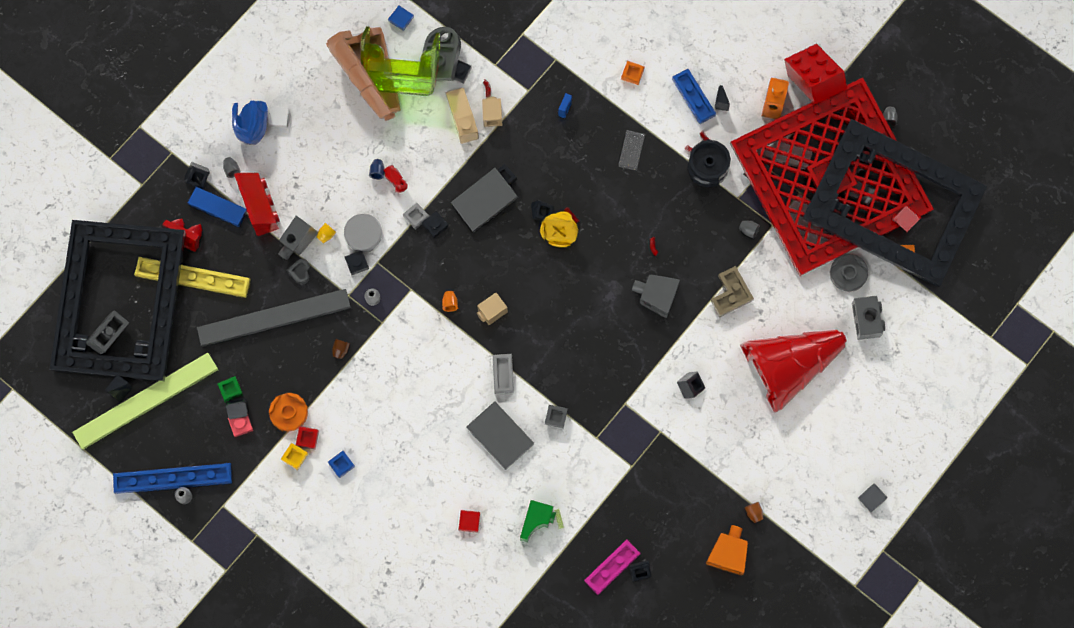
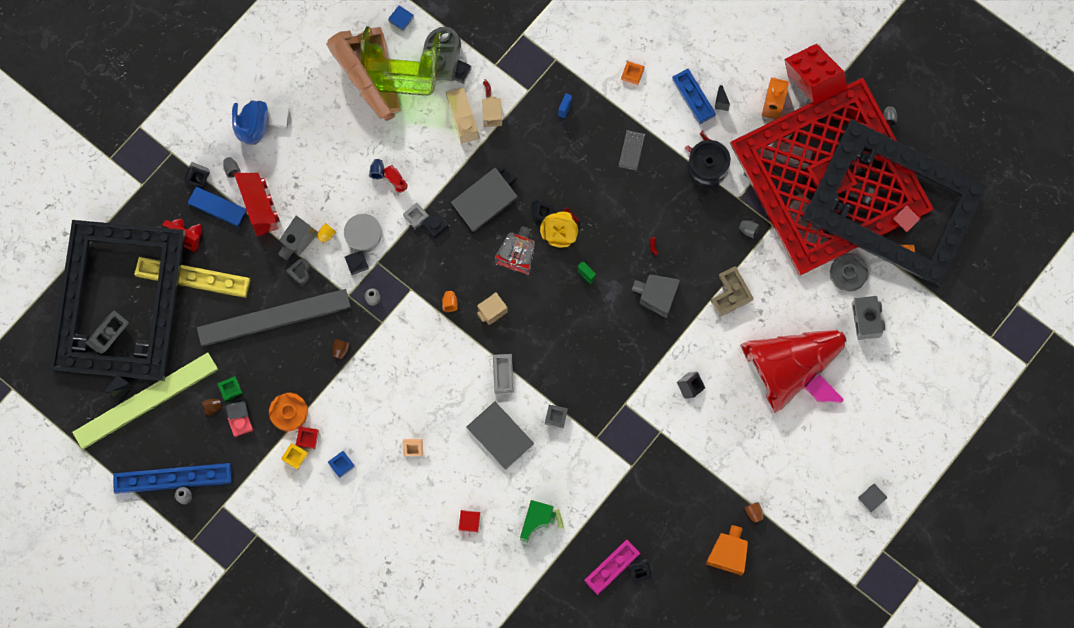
none -> reddish brown hose [201,399,222,416]
none -> light nougat slope [403,439,423,456]
none -> clear torso [495,227,535,275]
none -> green tile [577,261,596,284]
none -> dark pink tile [805,374,844,403]

